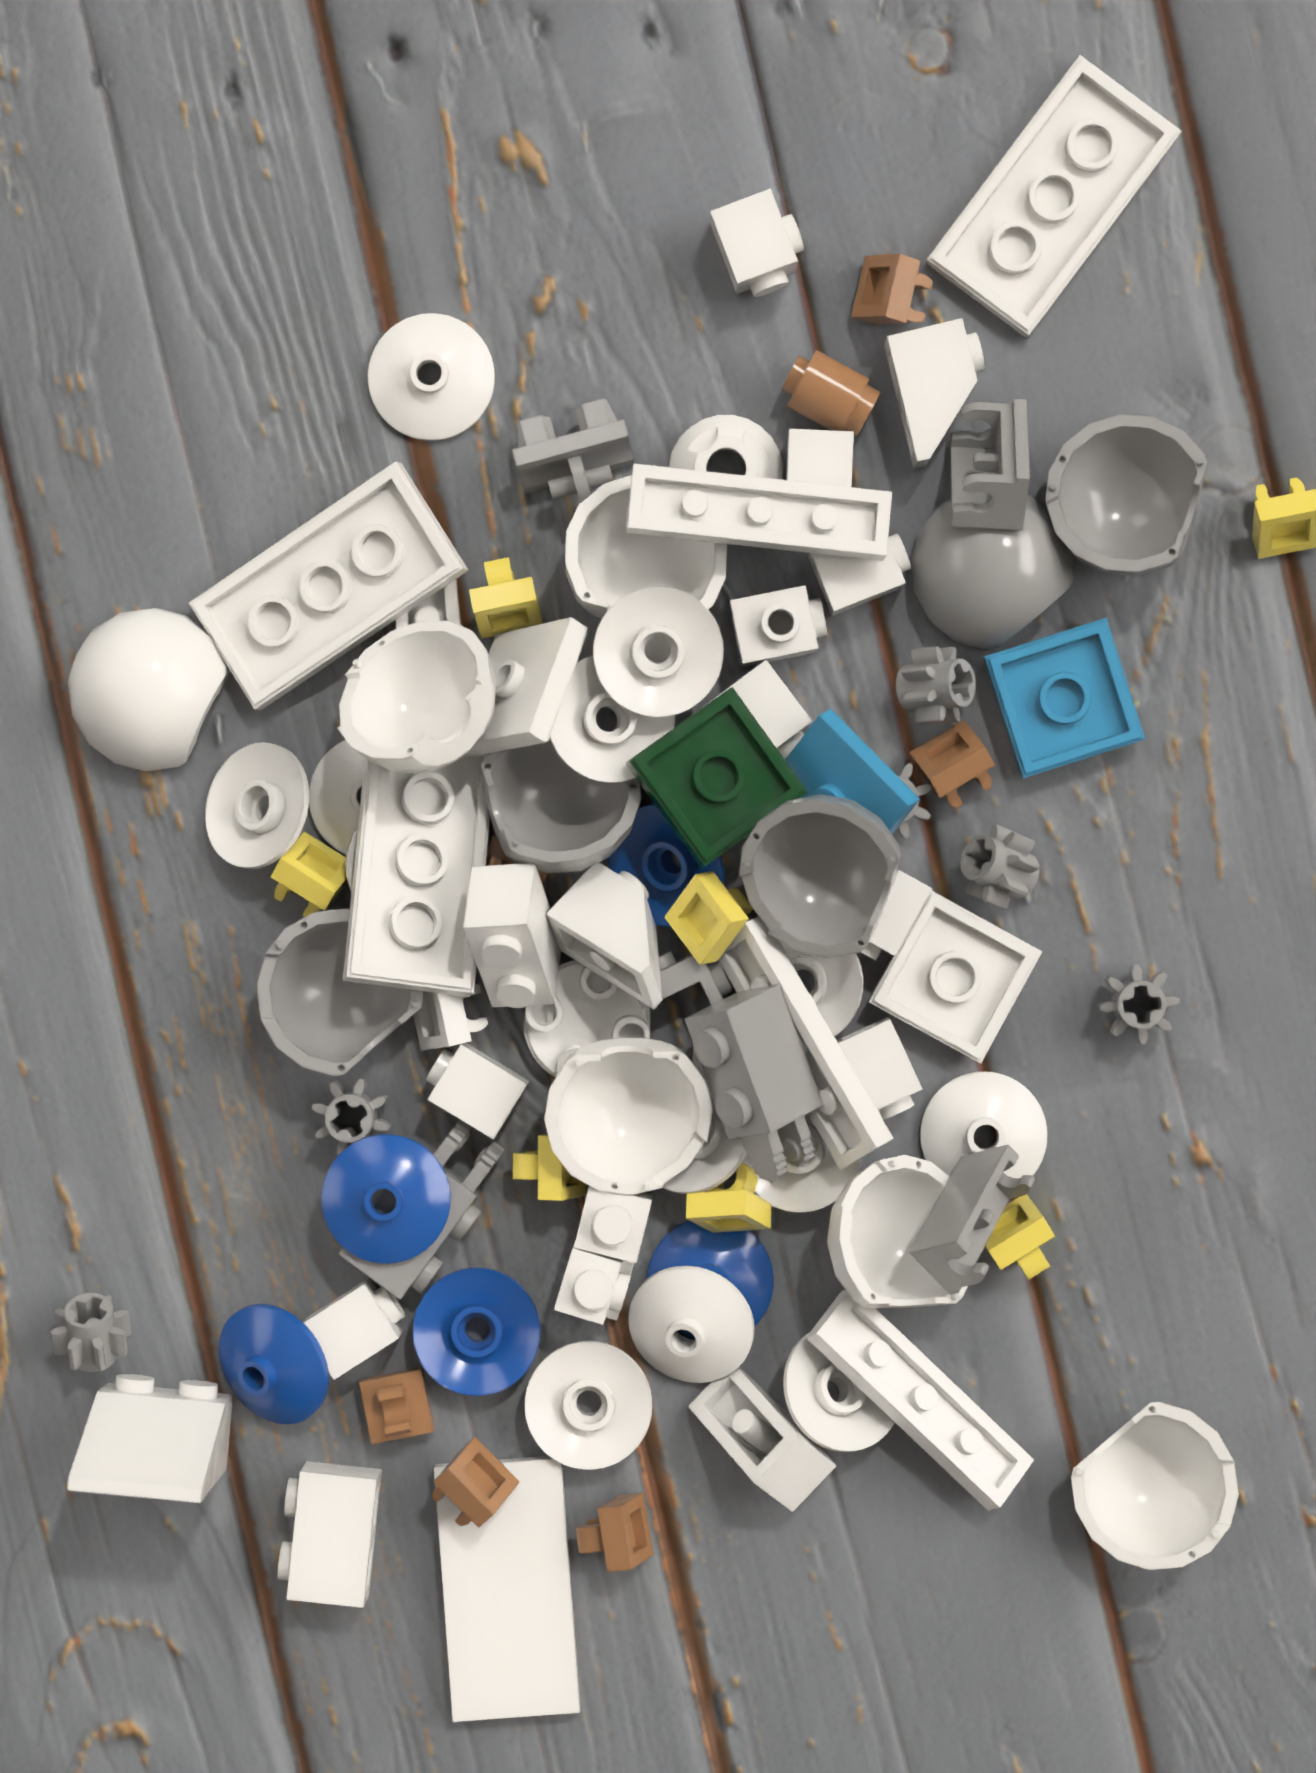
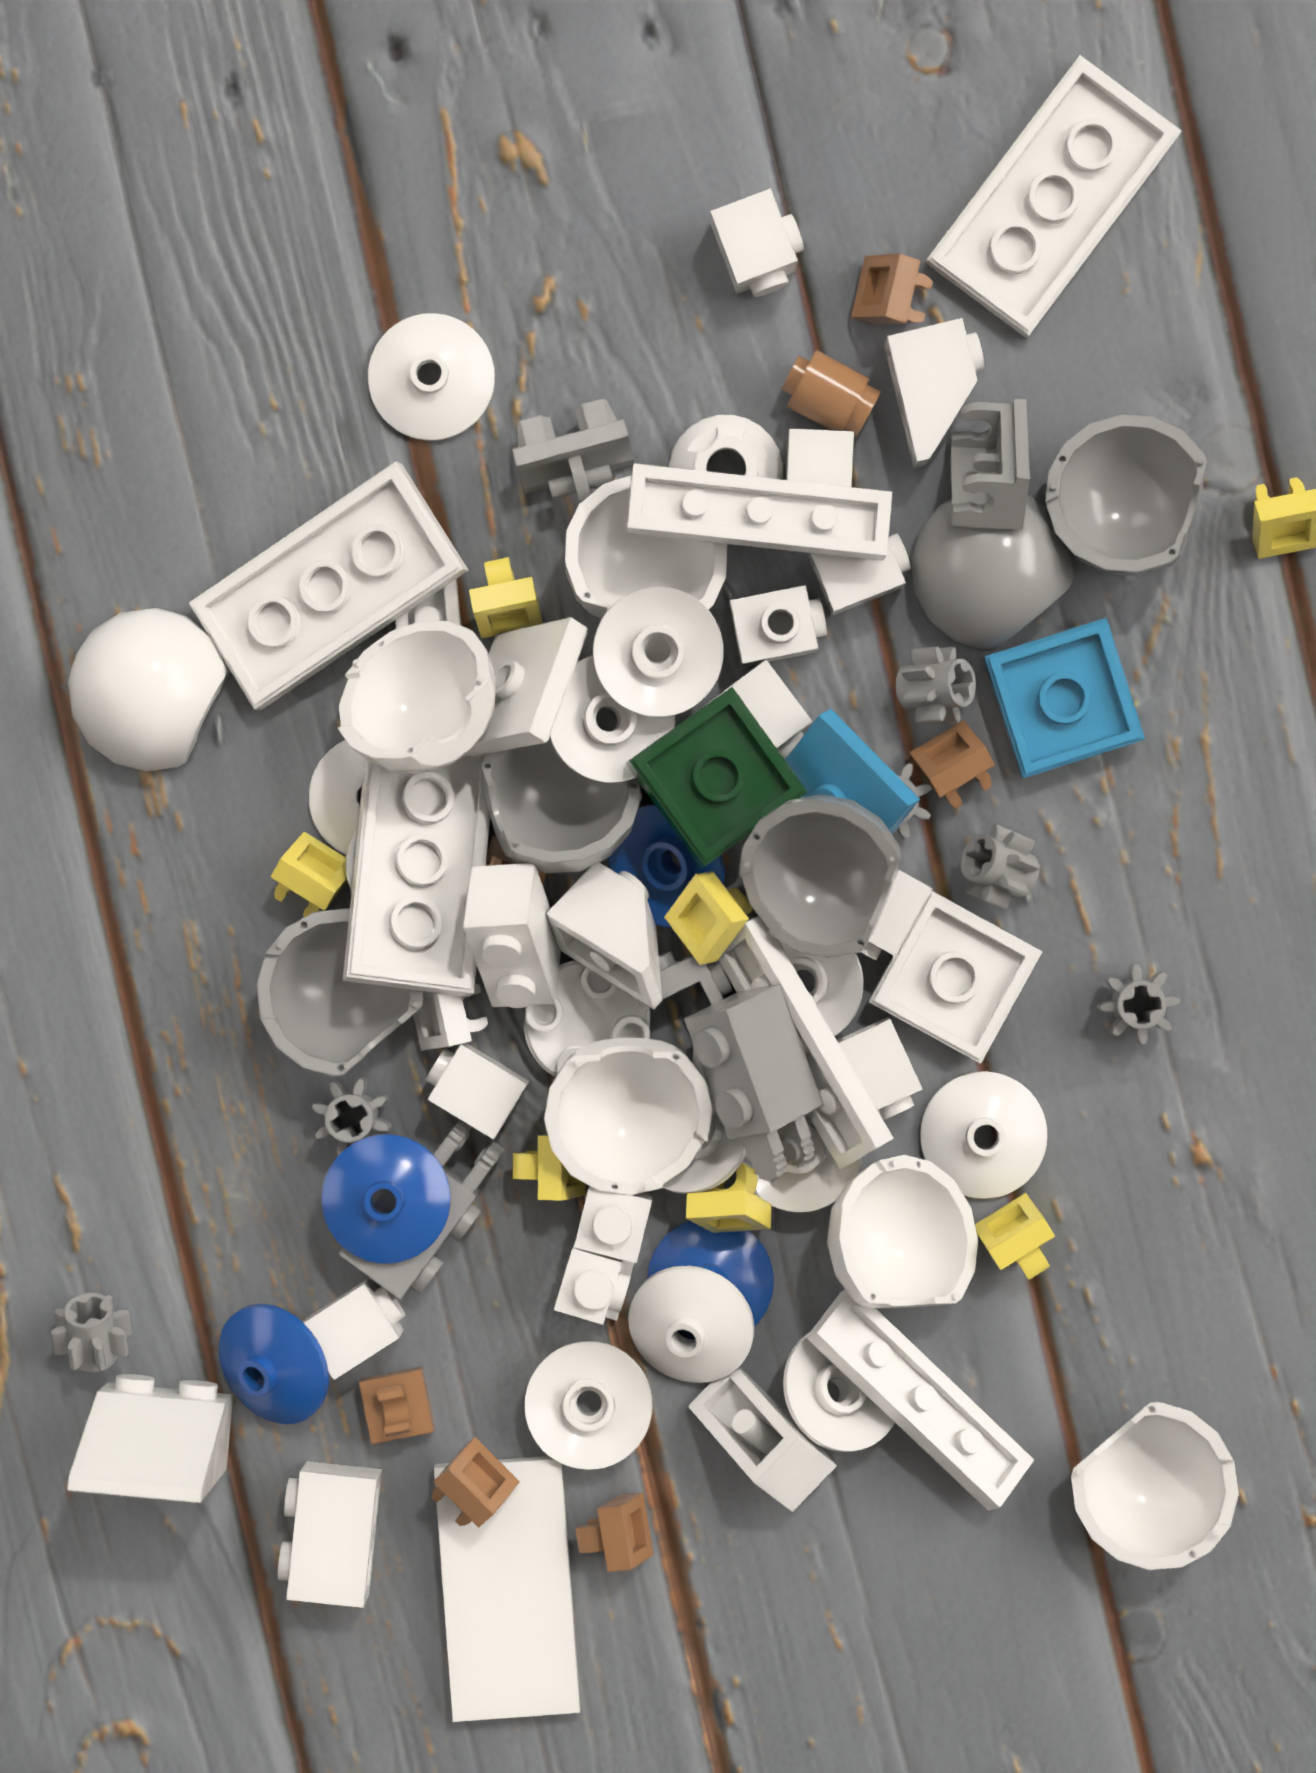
white dish [205,742,309,869] -> none
blue dish [413,1267,541,1396] -> none
light grey hinge [909,1144,1035,1295] -> none

